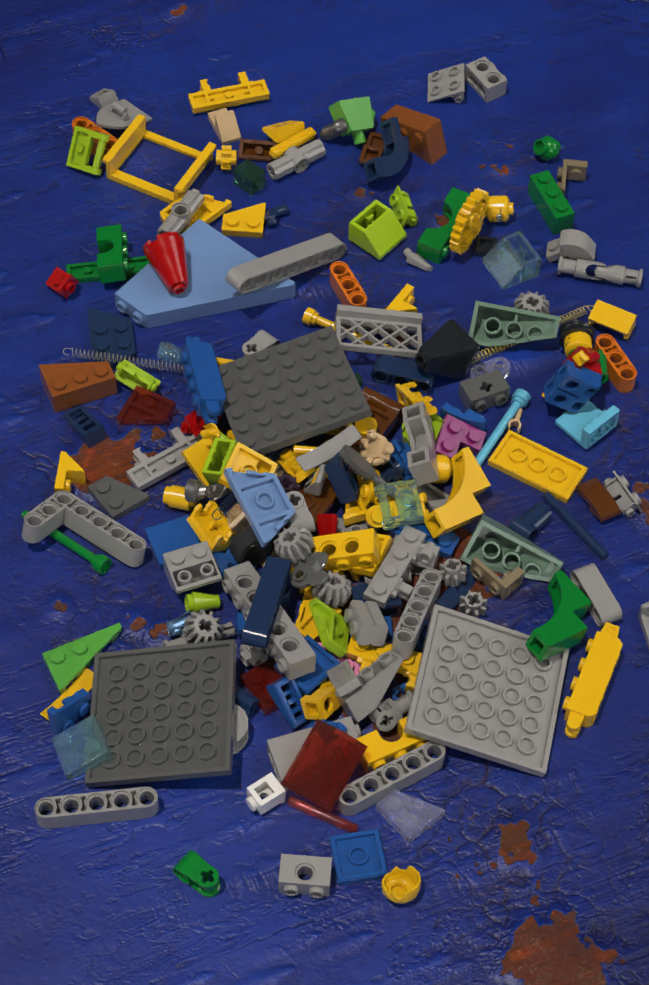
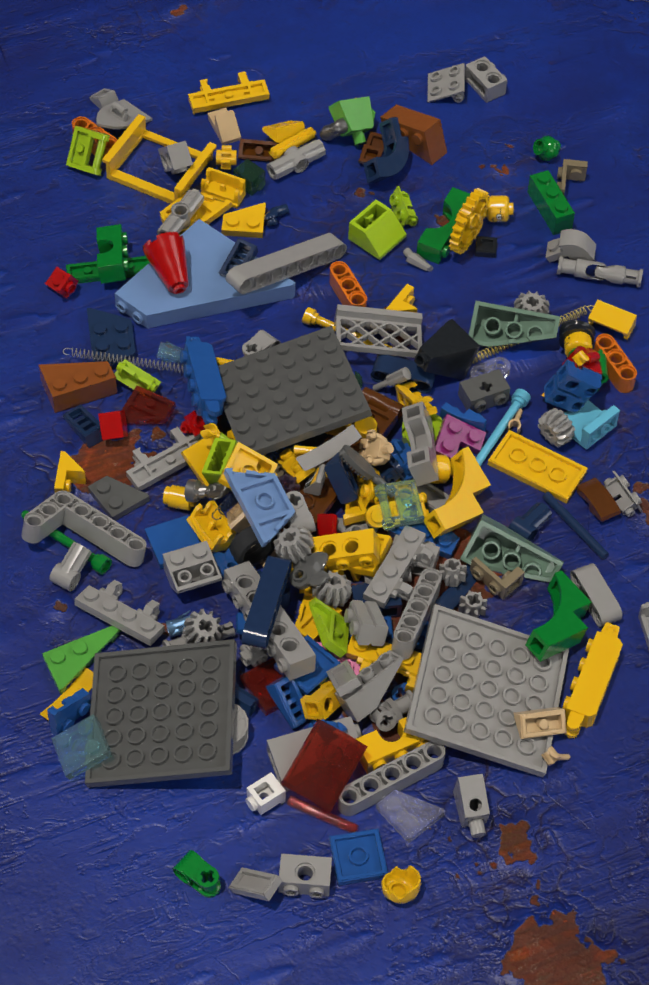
light grey beam [34,787,159,829] -> none
lime cone [184,591,220,613] -> none
clear light blue slope [482,231,542,290] -> none
none -> light grey piece [49,542,92,592]
none -> light grey hinge [74,580,165,646]
none -> red panel [98,410,128,440]
none -> light grey brick [158,141,193,174]
none -> yellow hinge [201,167,246,209]
none -> dark blue slope [219,238,258,277]
none -> light grey tile [228,867,282,901]
none -> light grey axle [373,367,411,391]
none -> light grey torso [453,774,490,838]
none -> tan slope [514,707,566,739]
none -> light grey gear [538,408,575,447]
none -> tan hand [541,746,570,766]

